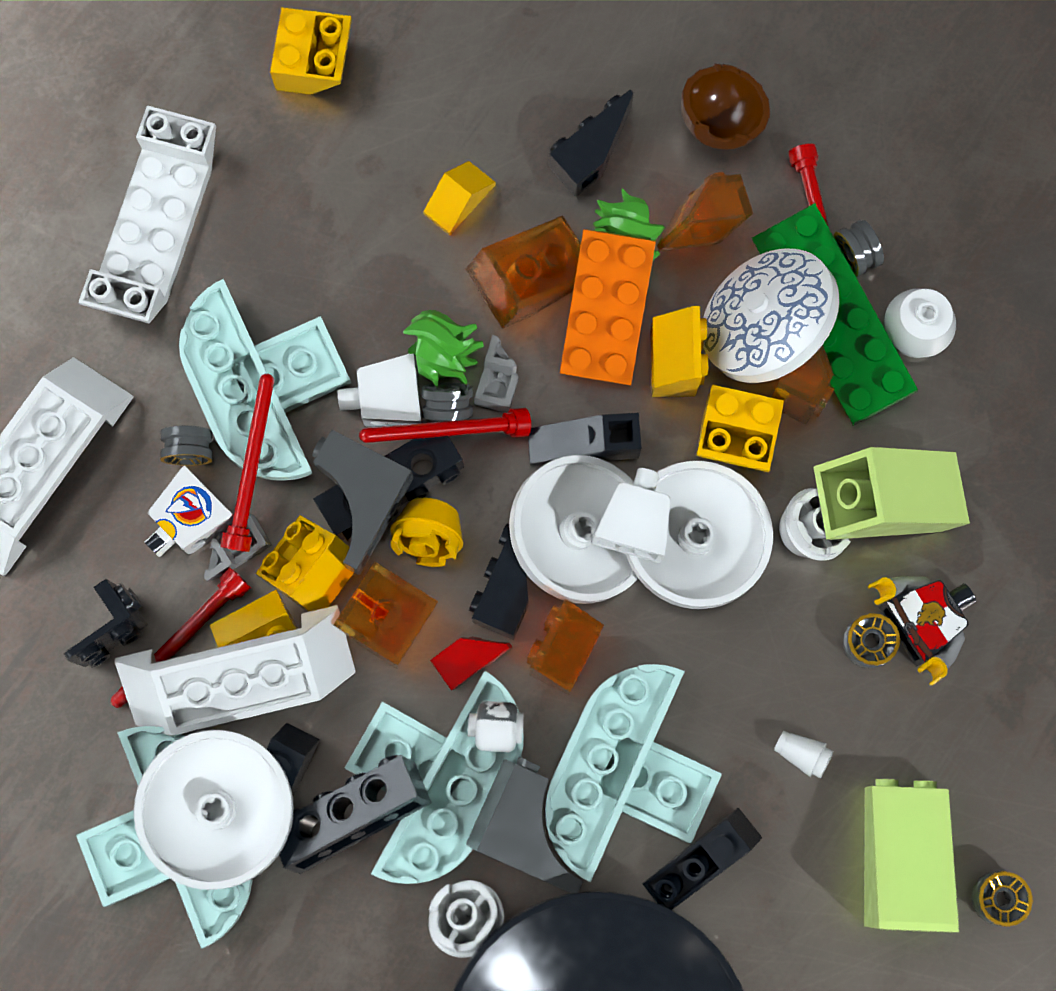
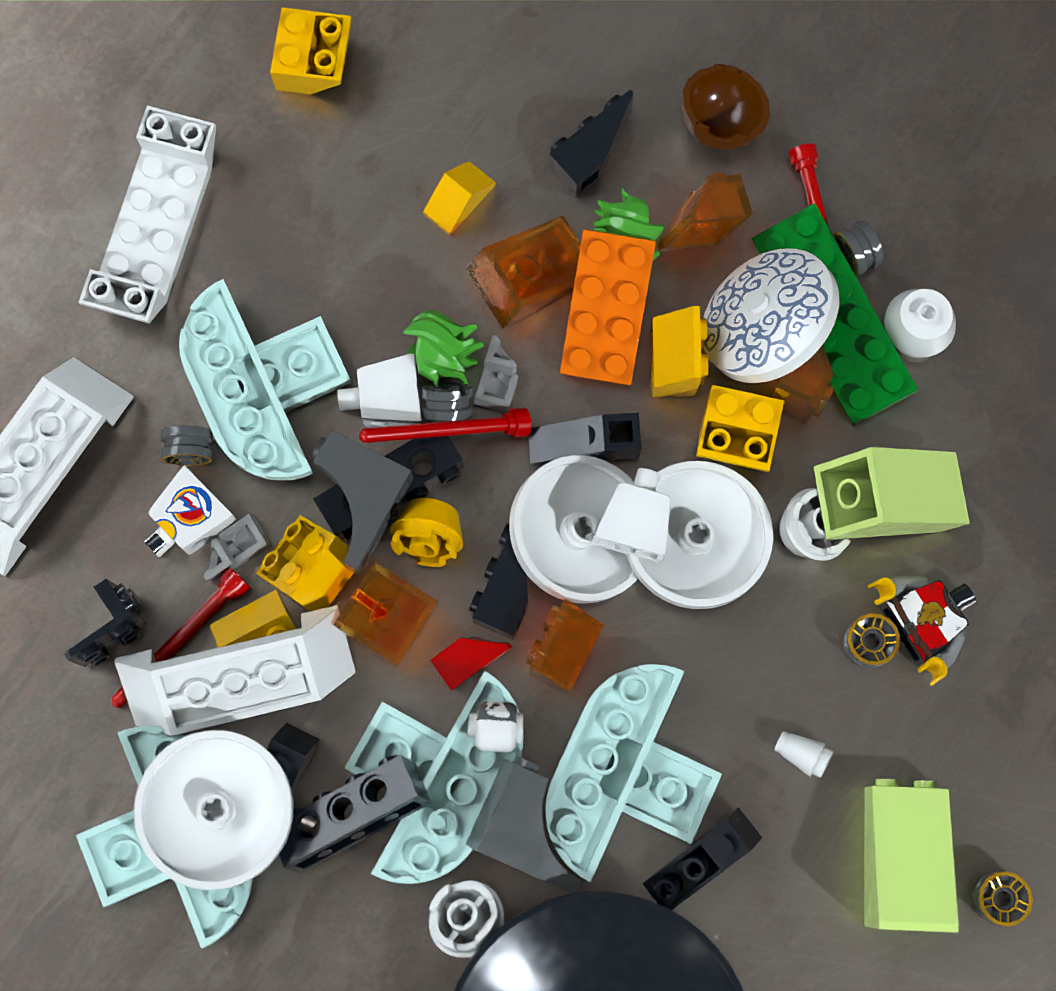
red piece [220,373,274,552] -> none

